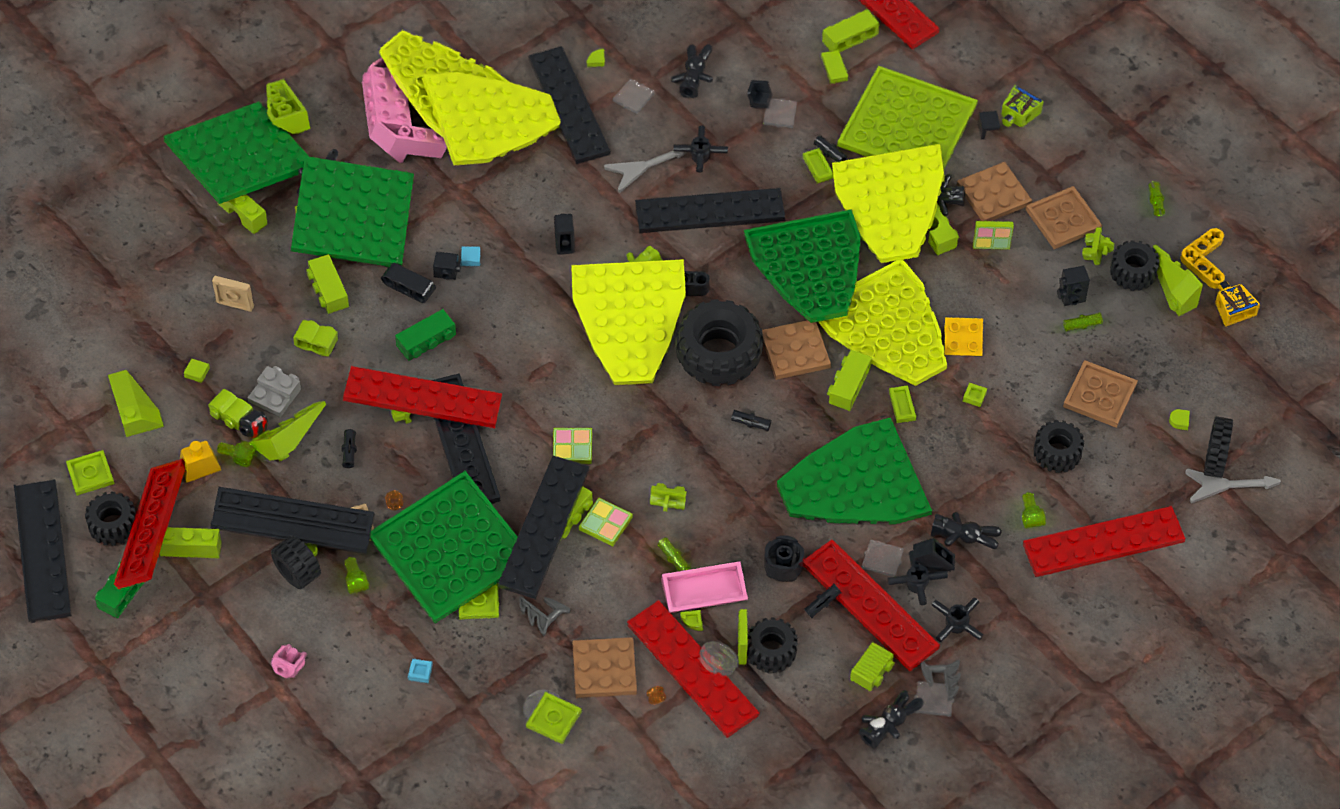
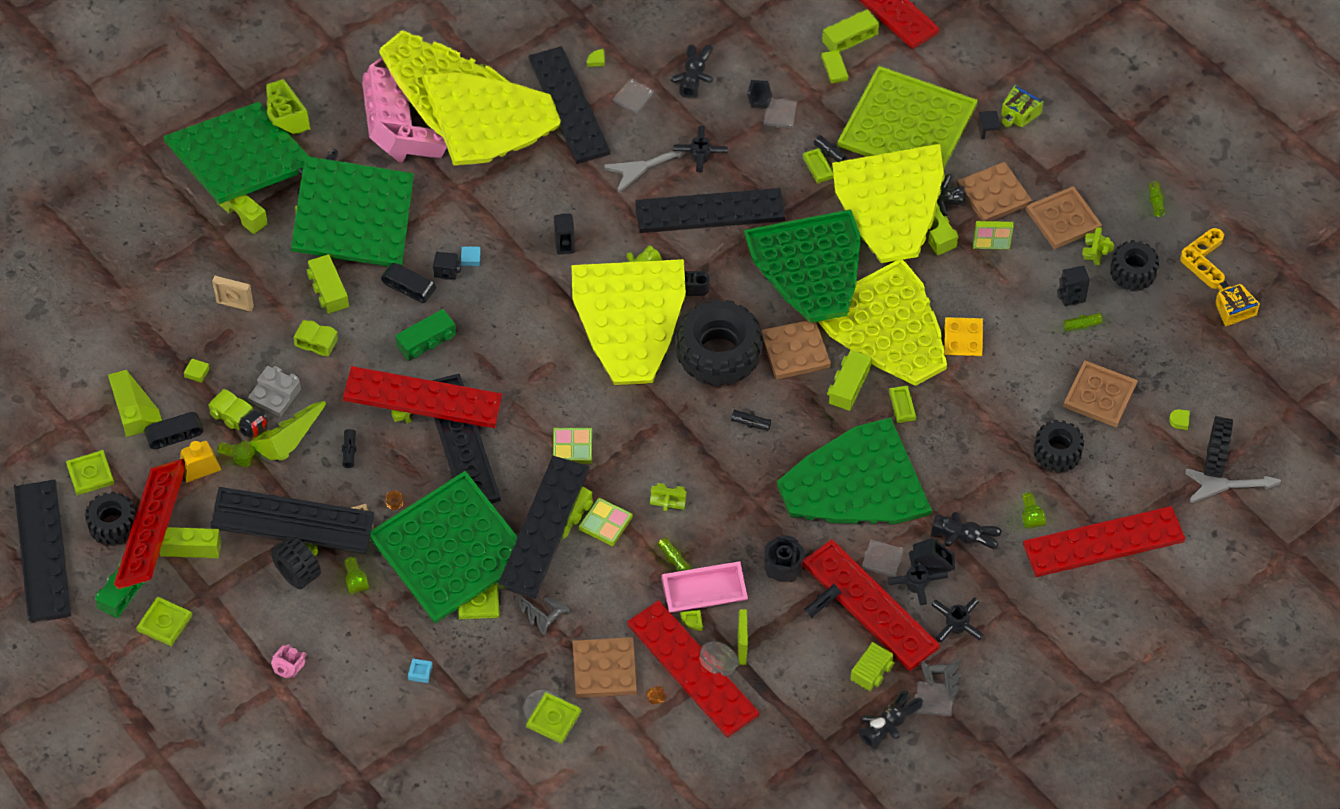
black tyre [747,617,798,673] -> none
lime tile [963,383,987,407] -> none
lime wedge [1152,244,1203,316] -> none
none -> lime tile [136,596,193,647]
none -> black beam [144,412,203,449]

